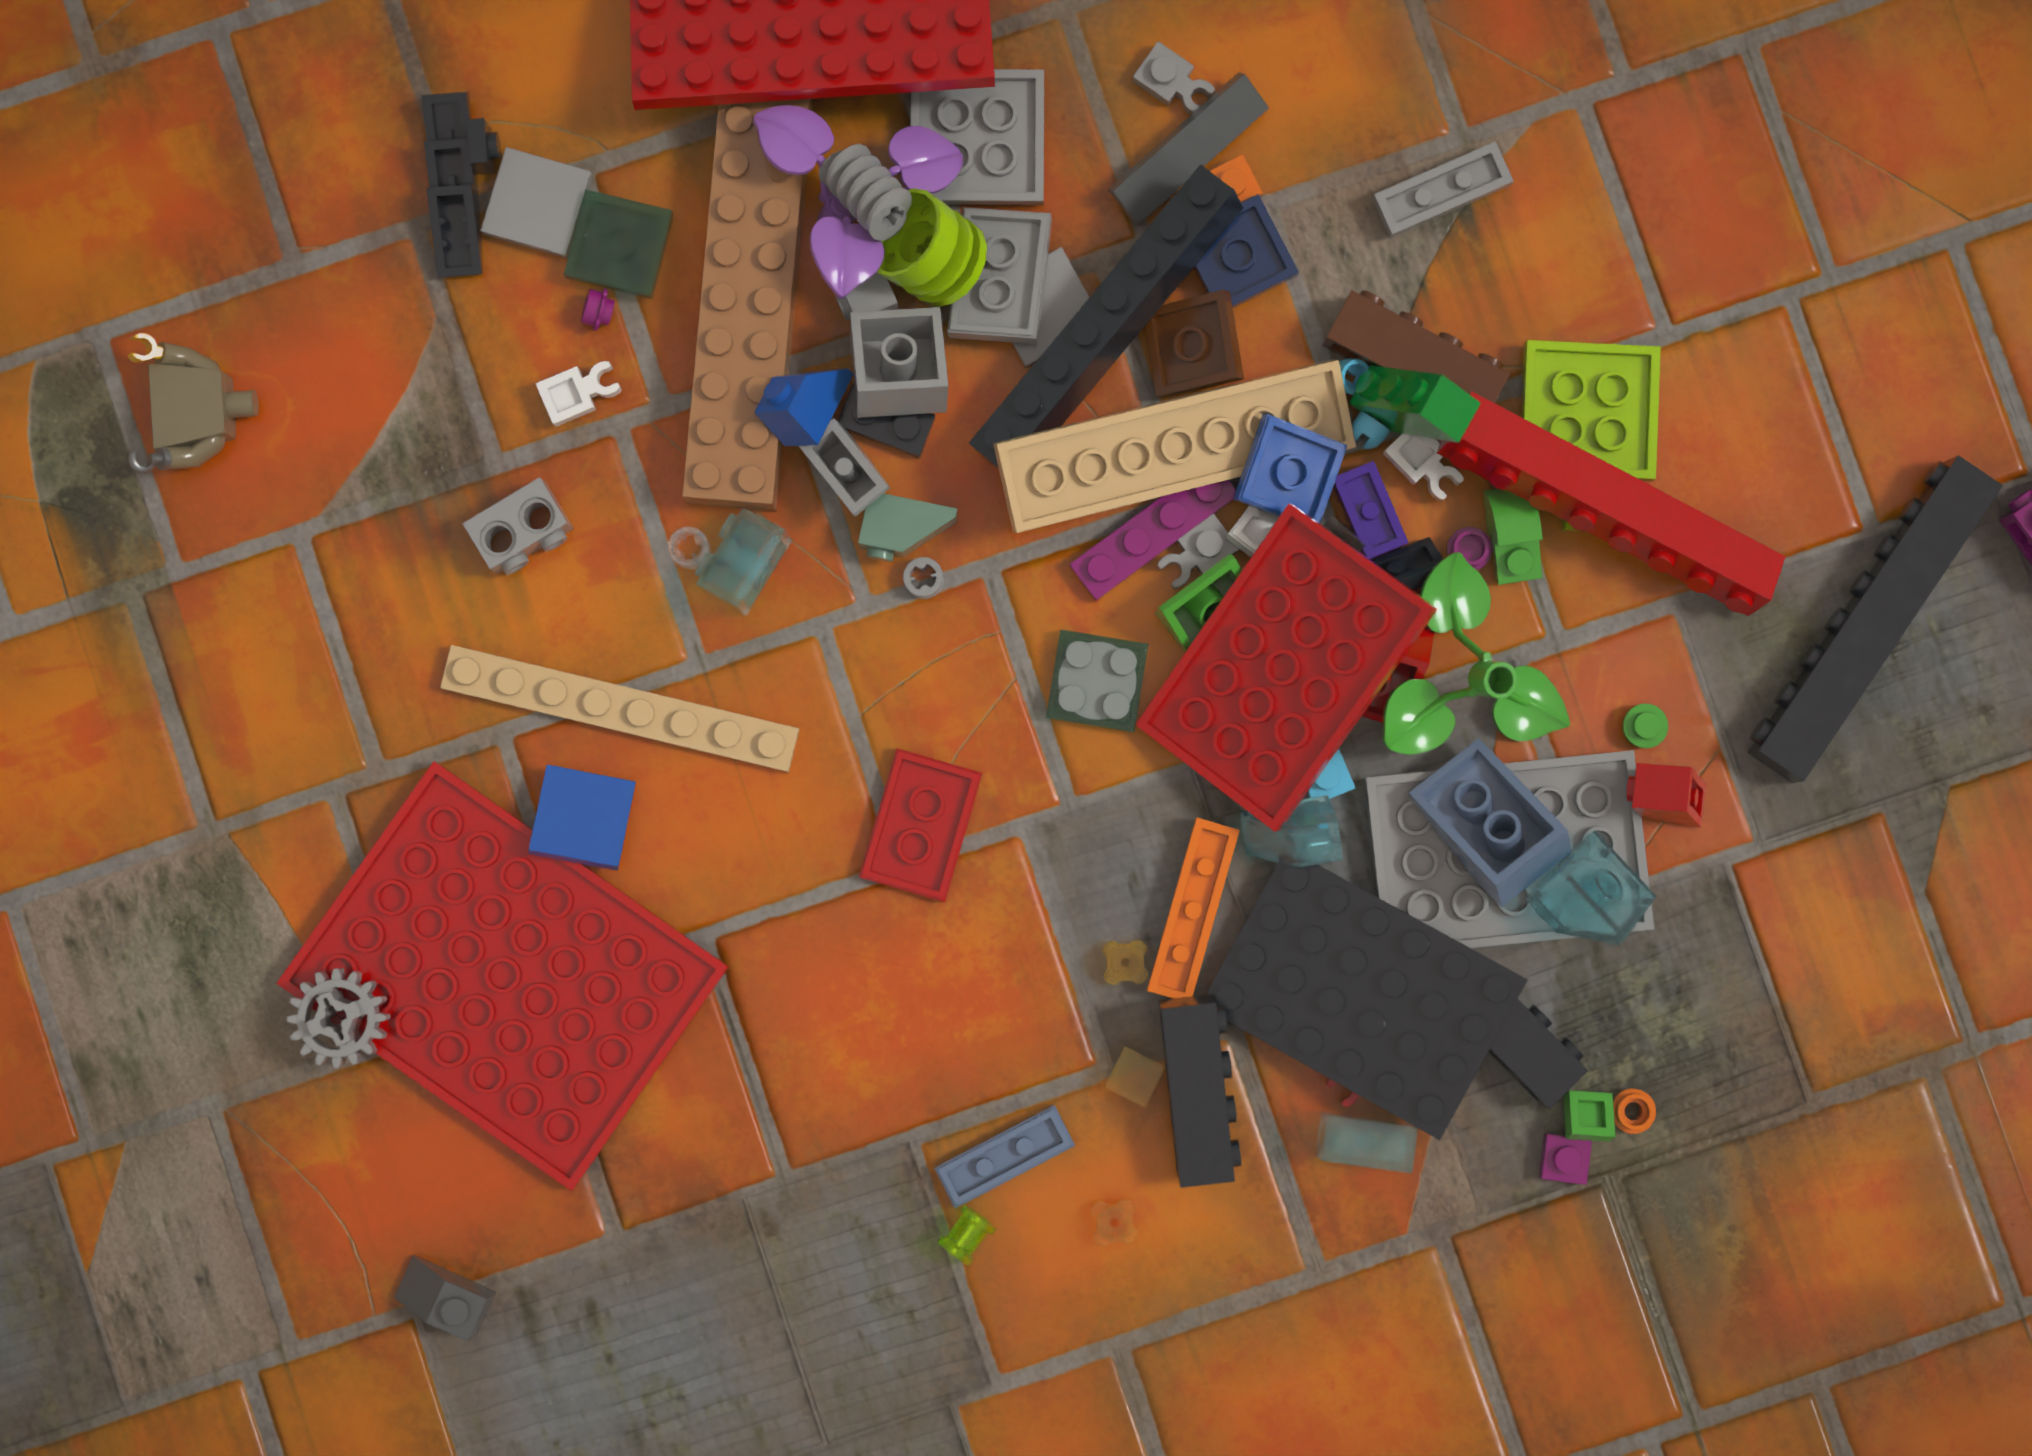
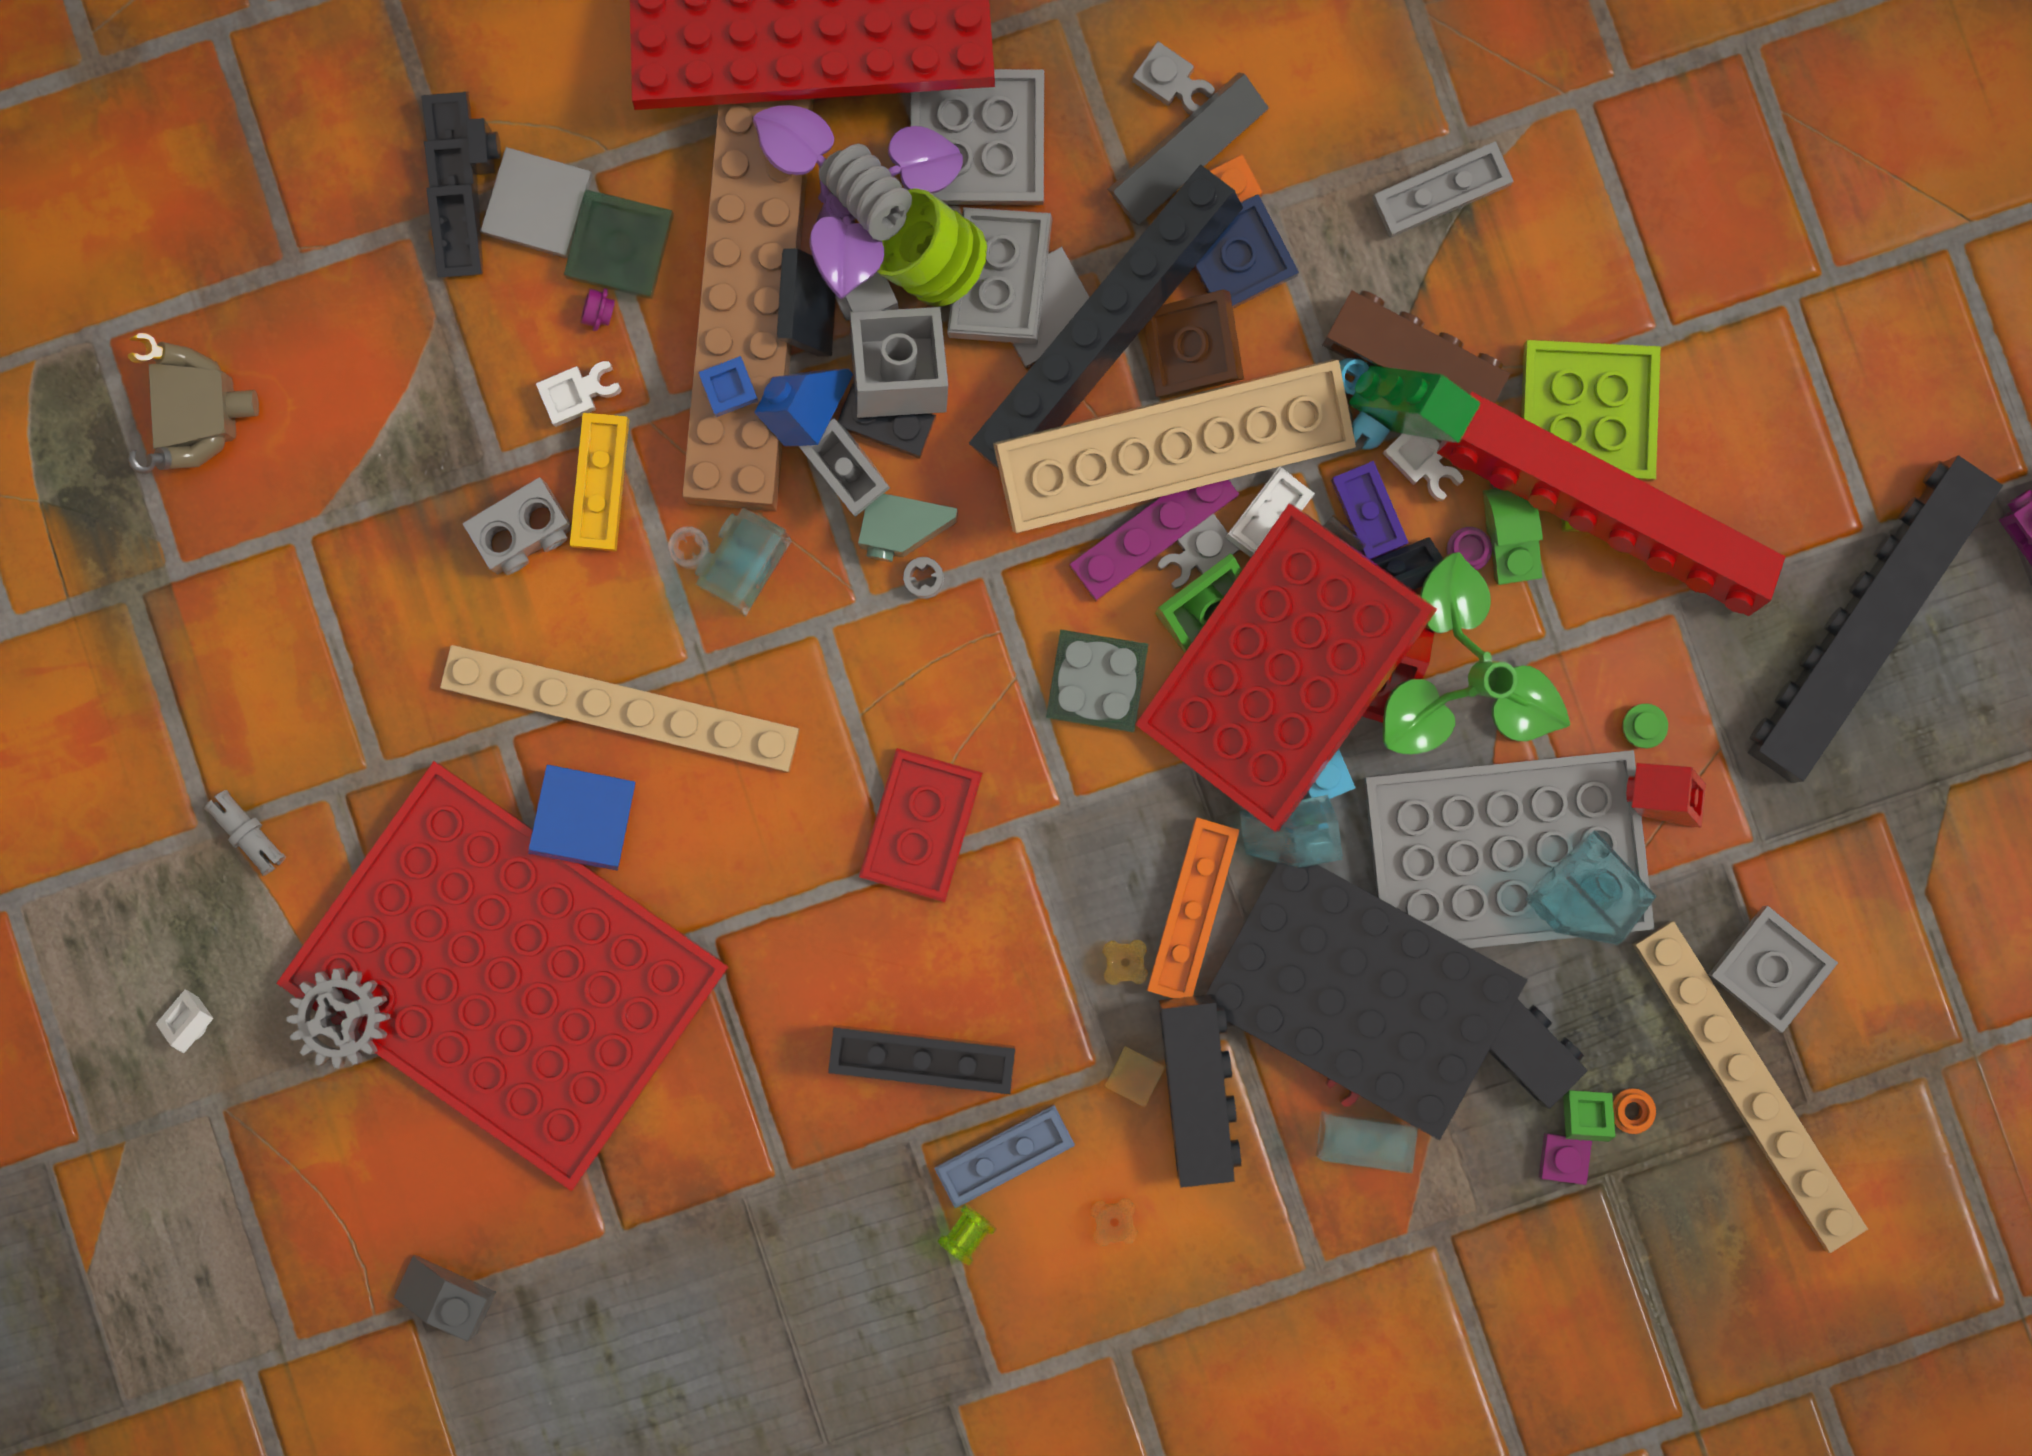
blue tile [1233,414,1348,523] -> none
sand blue slope [1409,738,1572,908] -> none
none -> white plate [156,989,214,1053]
none -> light grey pin [204,790,286,876]
none -> yellow plate [570,413,630,552]
none -> blue plate [698,356,758,417]
none -> black tile [777,248,836,356]
none -> black brick [828,1025,1015,1094]
none -> tan plate [1632,921,1868,1253]
none -> light grey plate [1708,906,1838,1033]

